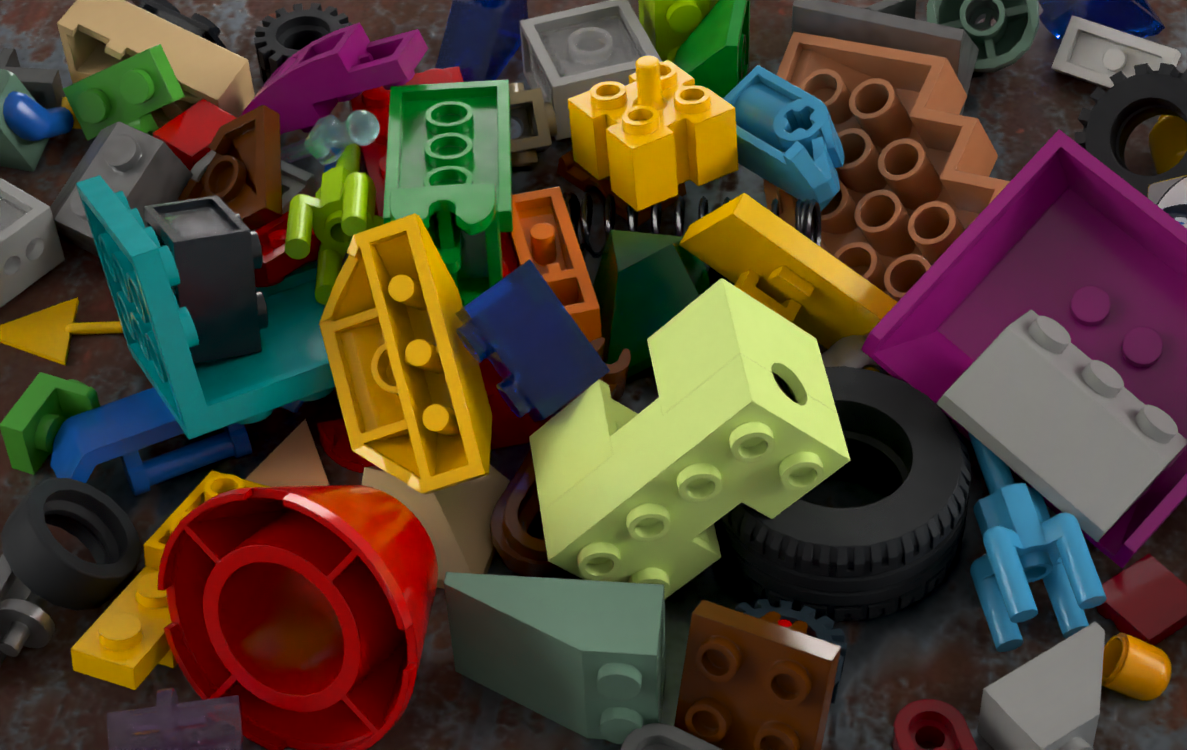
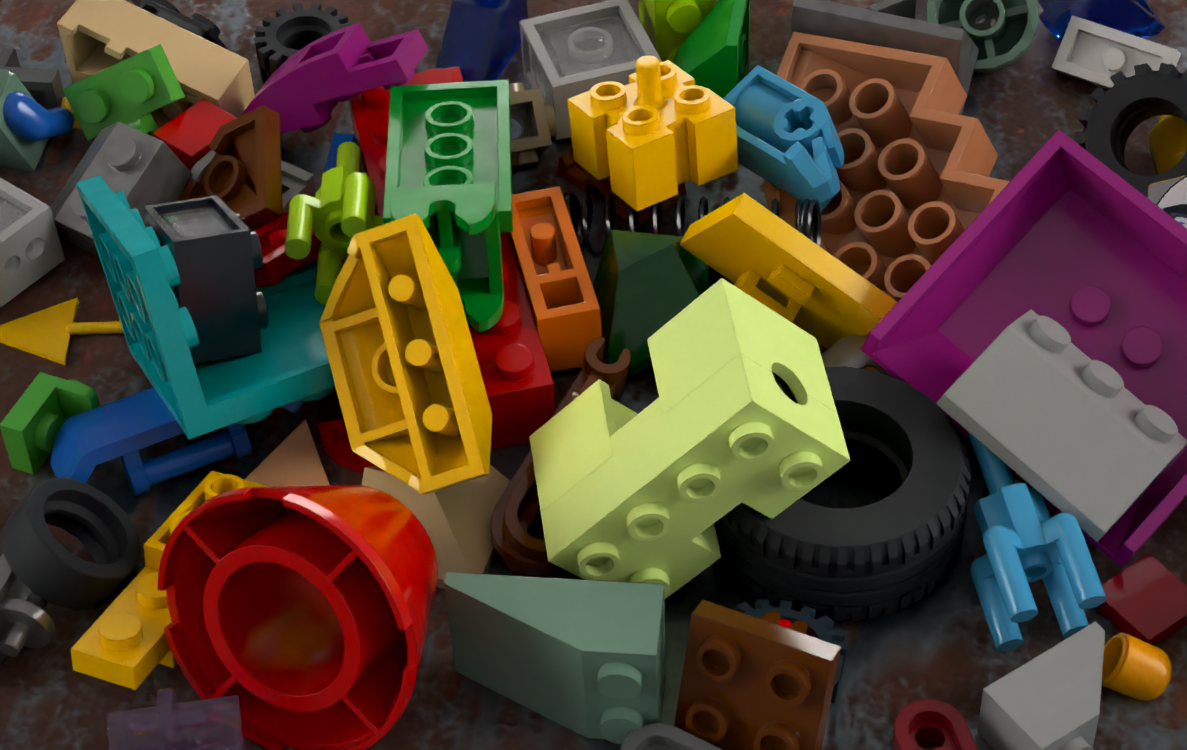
clear light blue sword [281,110,380,165] -> none
clear blue slope [455,259,610,422] -> none

